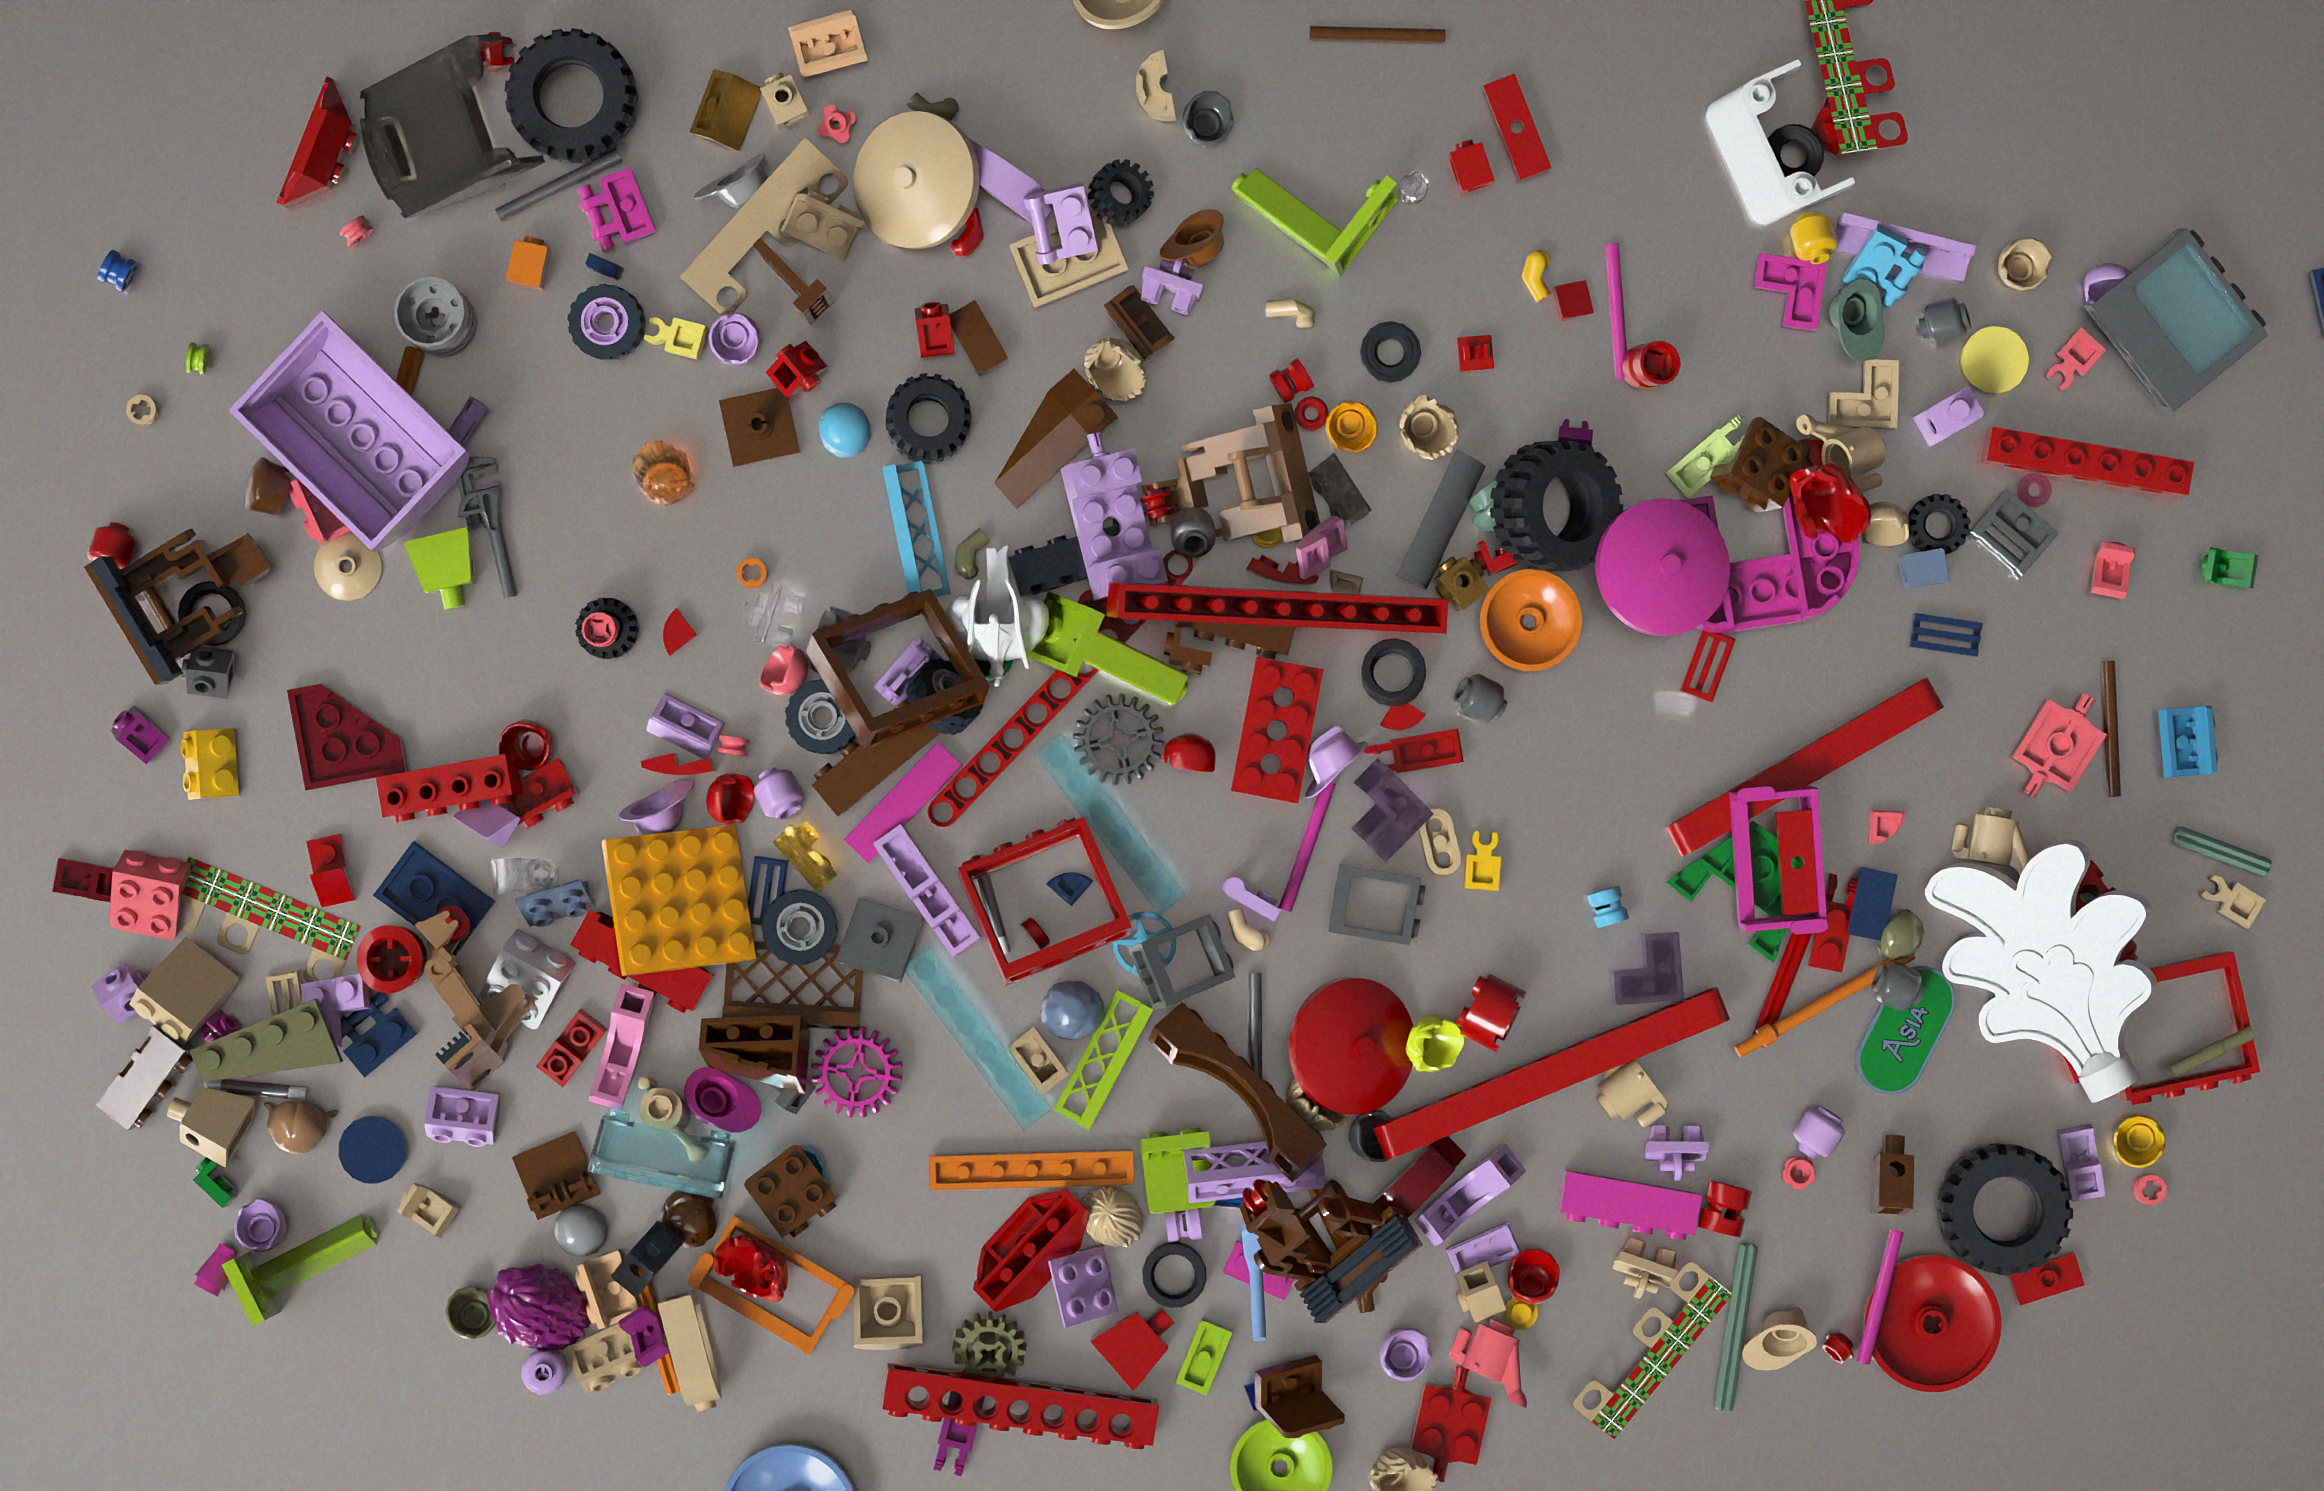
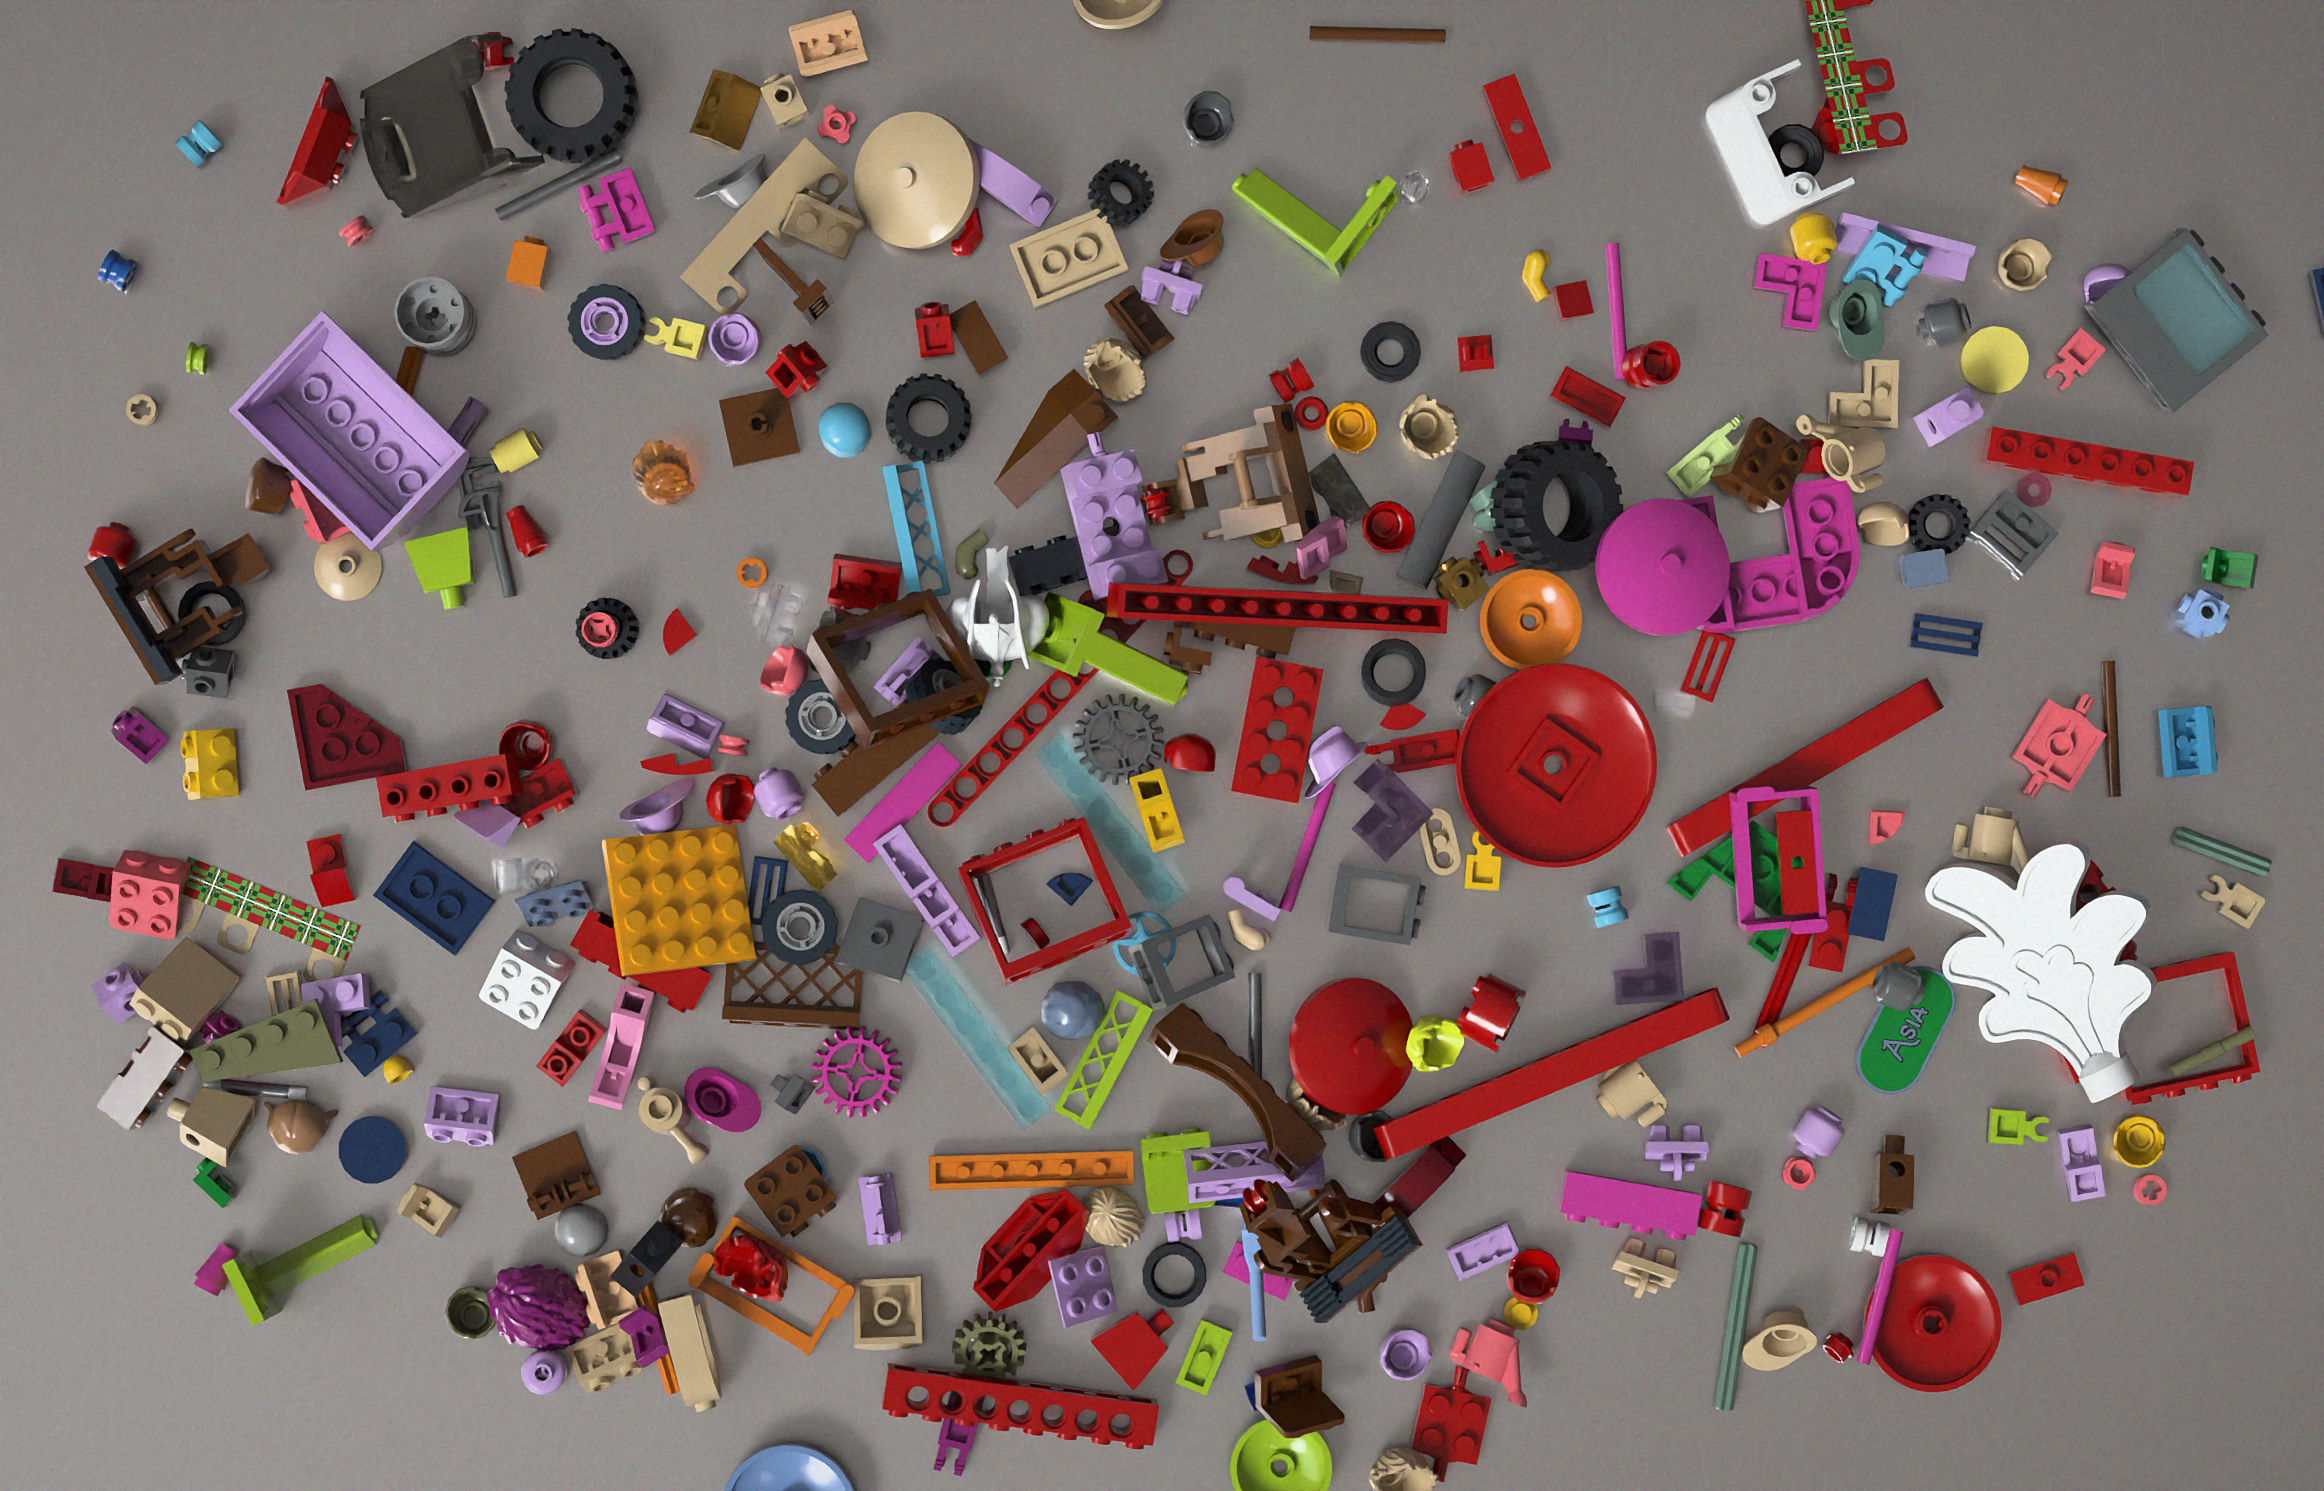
lavender hair [234,1198,286,1253] -> none
red hat [356,925,427,993] -> none
medium nougat container [415,906,533,1091] -> none
dark blue tile [585,253,624,280] -> none
clear light blue windscreen [587,1109,740,1198] -> none
reddish brown wedge [698,1015,810,1094] -> none
olive arm [907,92,959,120] -> none
lavender plate [1023,182,1098,264] -> none
tan cylinder [1136,50,1176,122] -> none
flat silver head [1171,507,1215,558] -> none
tan arm [1266,298,1316,328] -> none
lavender arch [1414,1144,1526,1247] -> none
tan brick [1455,1261,1506,1323] -> none
piece [1573,1262,1732,1439] -> none
red hair [1789,462,1871,543] -> none
olive hair [1877,909,1925,960] -> none
black tyre [1937,1143,2073,1276] -> none
none -> medium azure wheel [175,120,223,168]
none -> yellow hinge [382,1056,413,1085]
none -> light yellow brick [489,427,543,473]
none -> red cone [506,505,549,558]
none -> red bracket [827,553,902,611]
none -> lavender hinge [858,1173,902,1245]
none -> yellow brick [1129,768,1185,853]
none -> red hair [1361,500,1415,553]
none -> red dish [1455,663,1657,868]
none -> red plate [1549,366,1626,428]
none -> white wheel [1849,1217,1891,1257]
none -> lime plate [1988,1108,2050,1145]
none -> orange cone [2015,165,2069,205]
none -> light blue brick [2176,587,2230,639]

